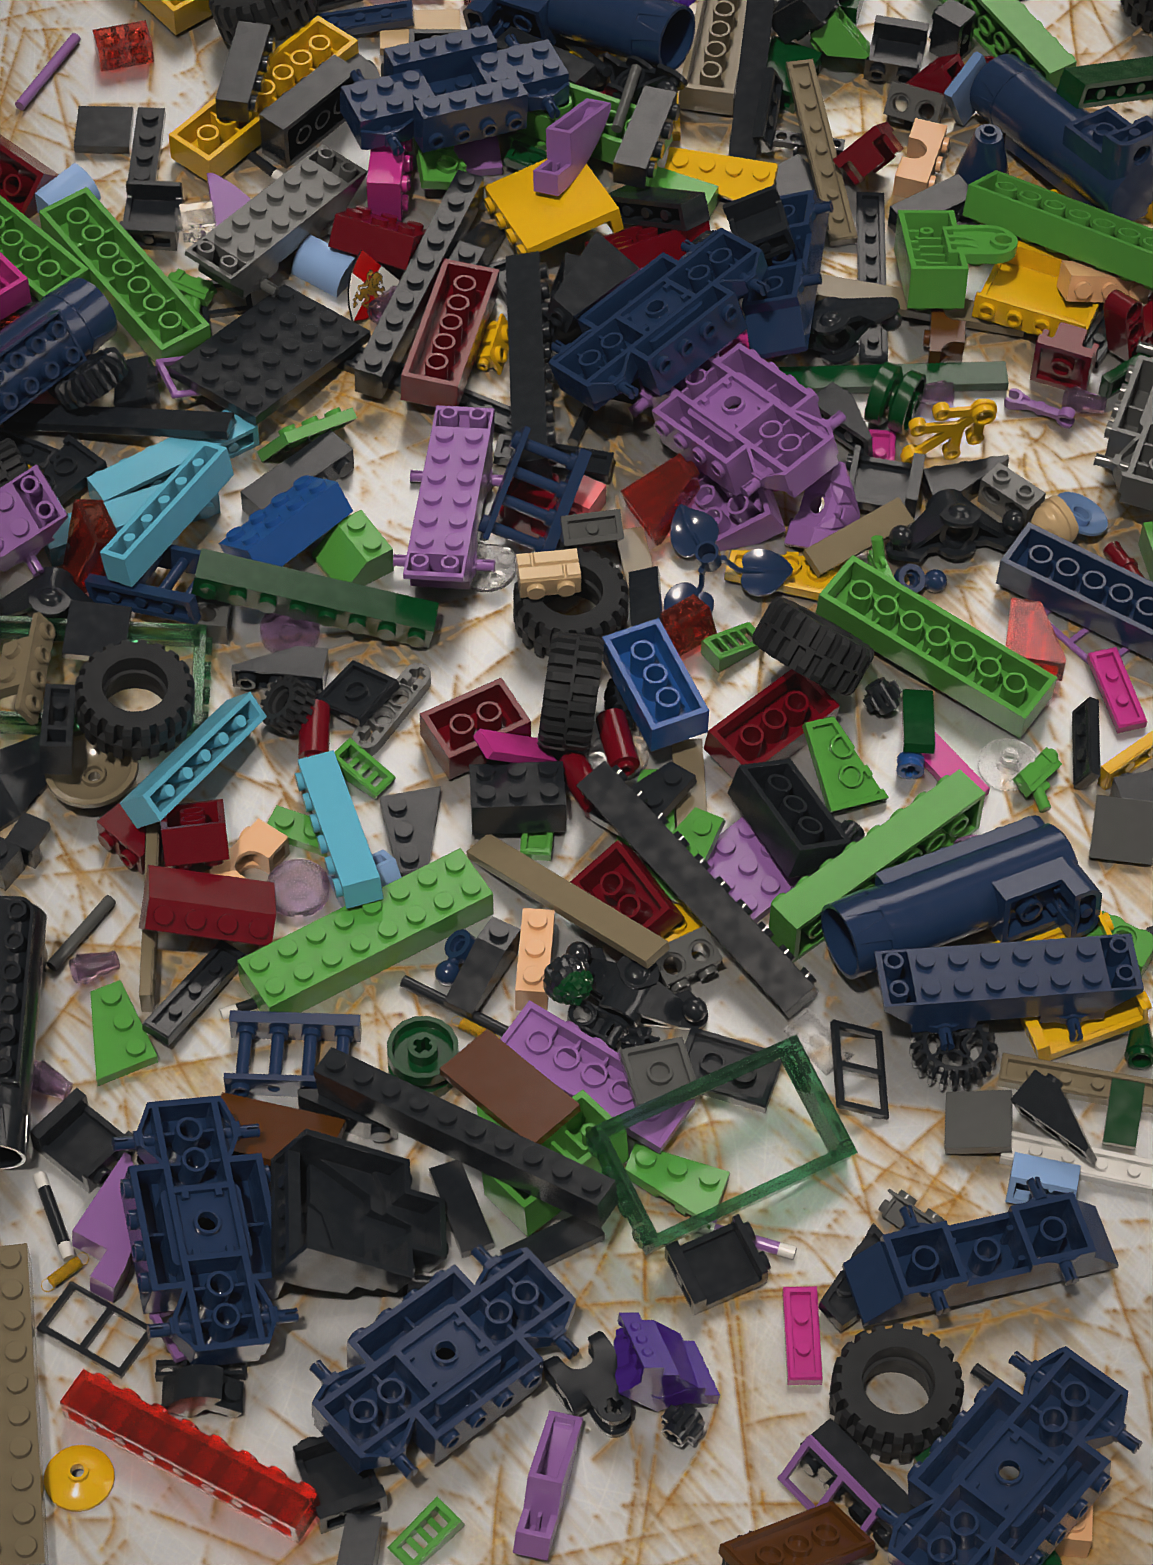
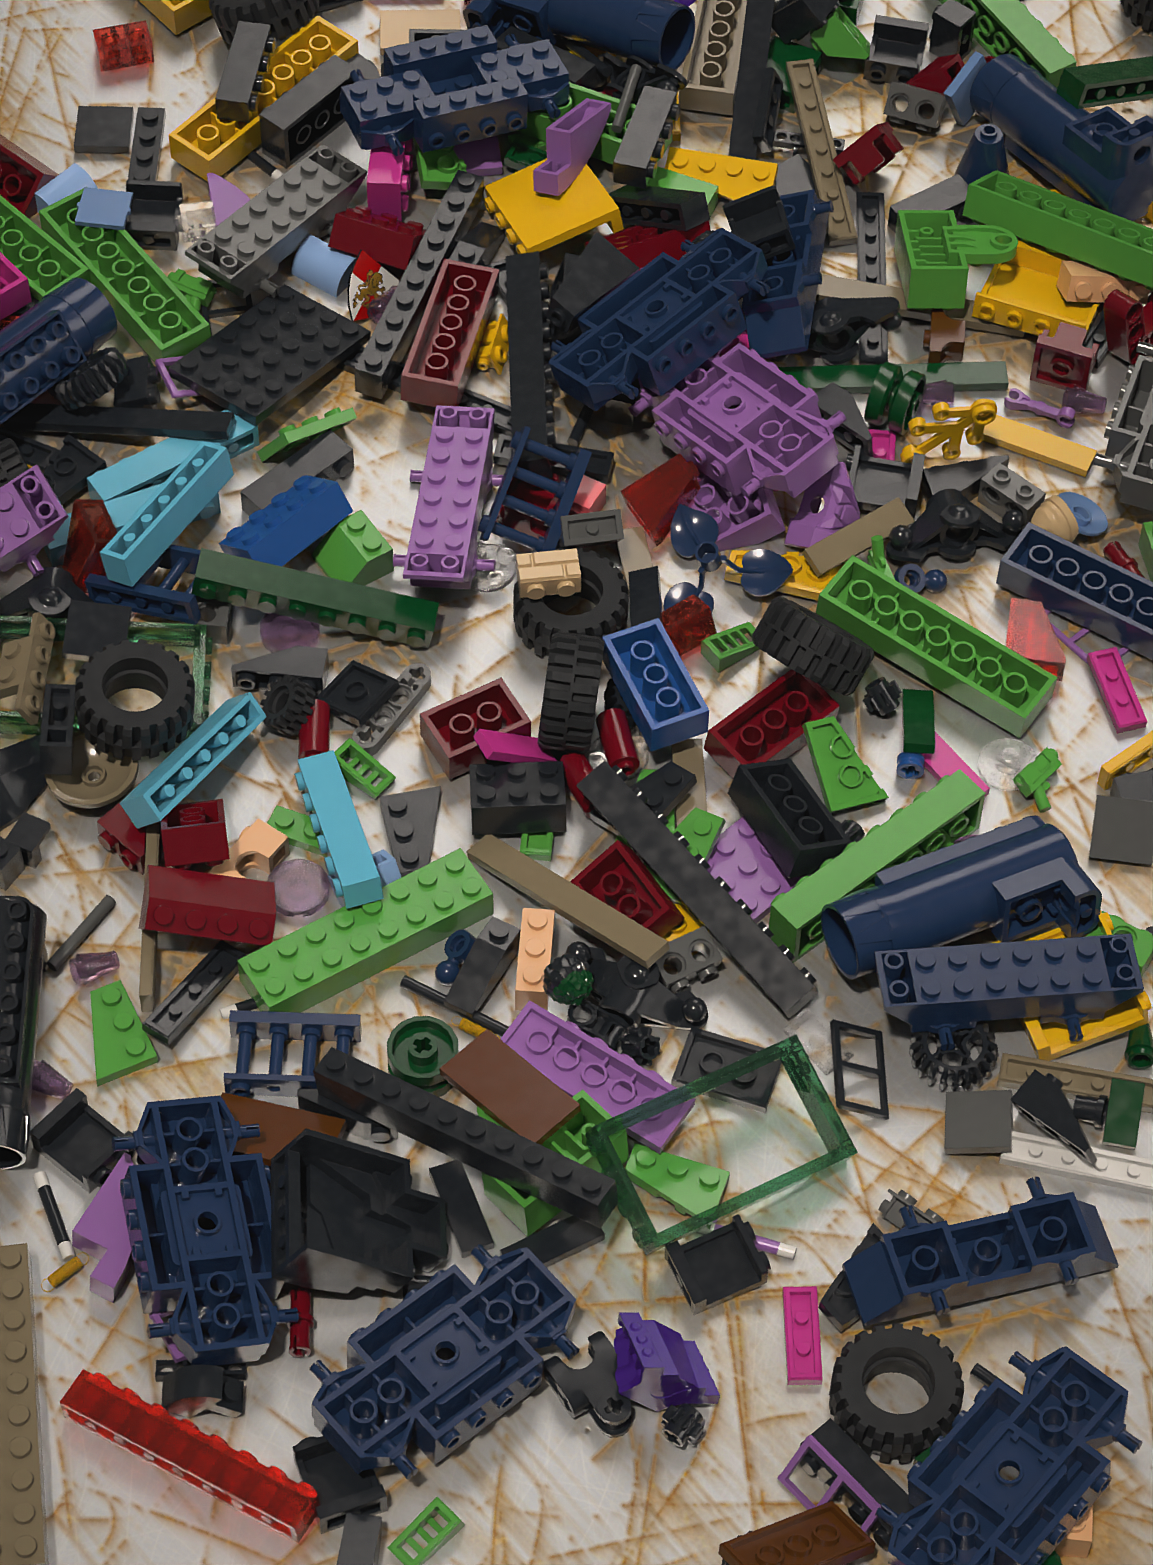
medium lavender bar [15,33,81,110] -> none
black window [36,1281,151,1379] -> none
yellow dish [44,1445,115,1512] -> none
dark blue tile [309,0,415,35] -> none
medium lavender slope [513,1410,583,1561] -> none
dark grey tile [618,1036,701,1112] -> none
light nougat arch [893,118,950,198] -> none
light blue brick [1005,1152,1081,1204] -> none
black tile [1072,697,1101,791] -> none
dark green tile [1098,353,1152,399] -> none
none -> medium blue piece [75,187,133,230]
none -> dark red pin [287,1287,314,1358]
none -> yellow tile [983,415,1097,477]
none -> black piece [1073,1094,1108,1128]

